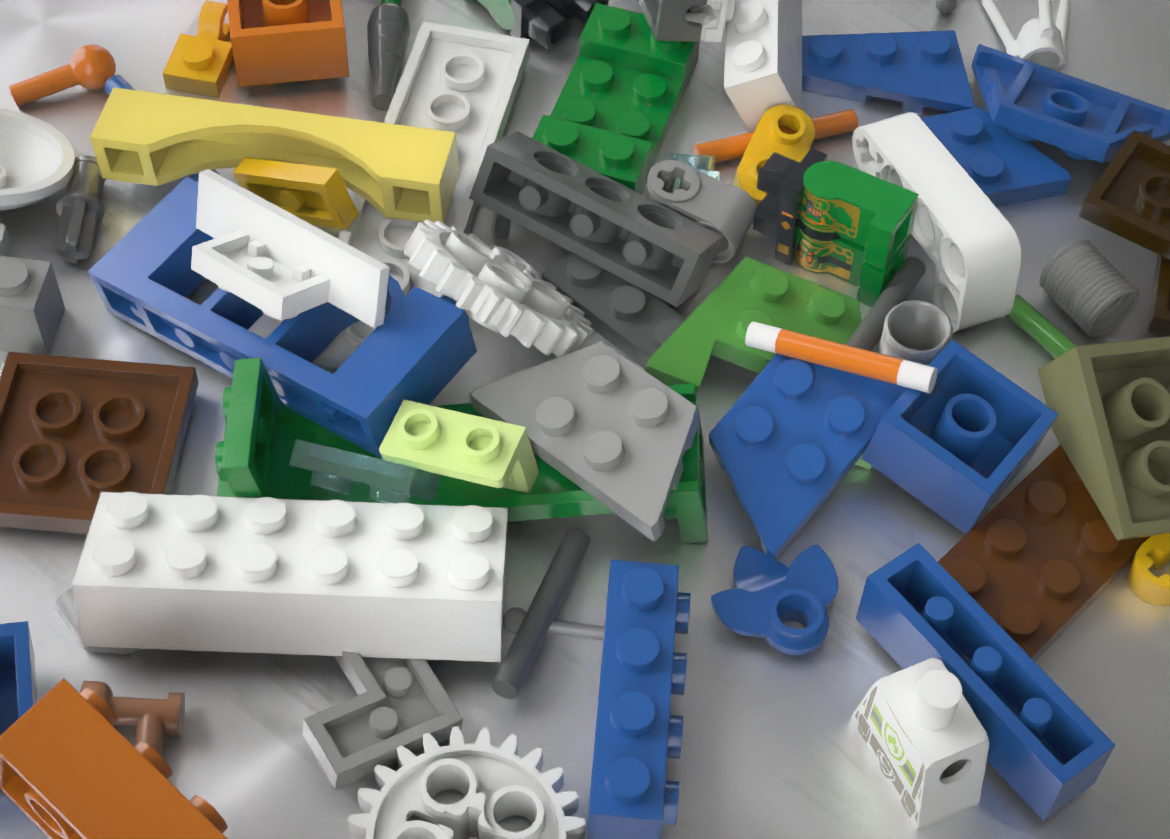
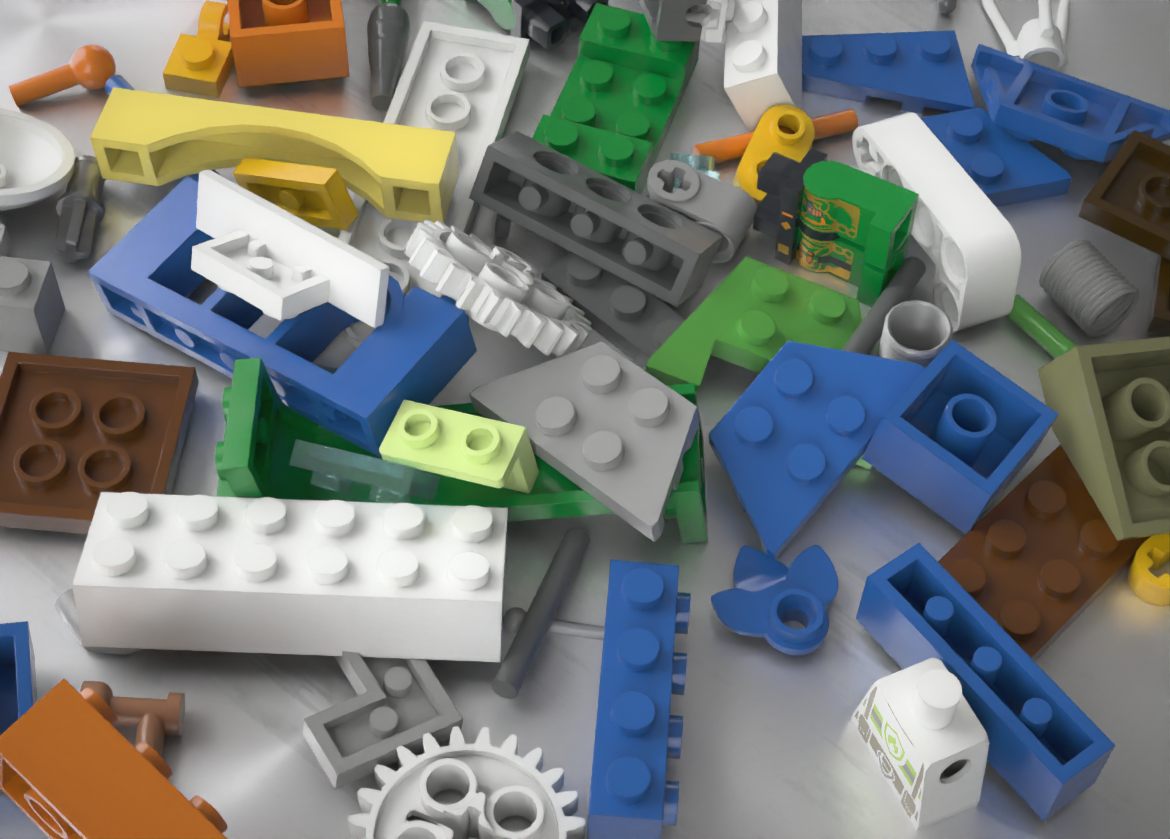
orange bar [745,321,937,393] -> none

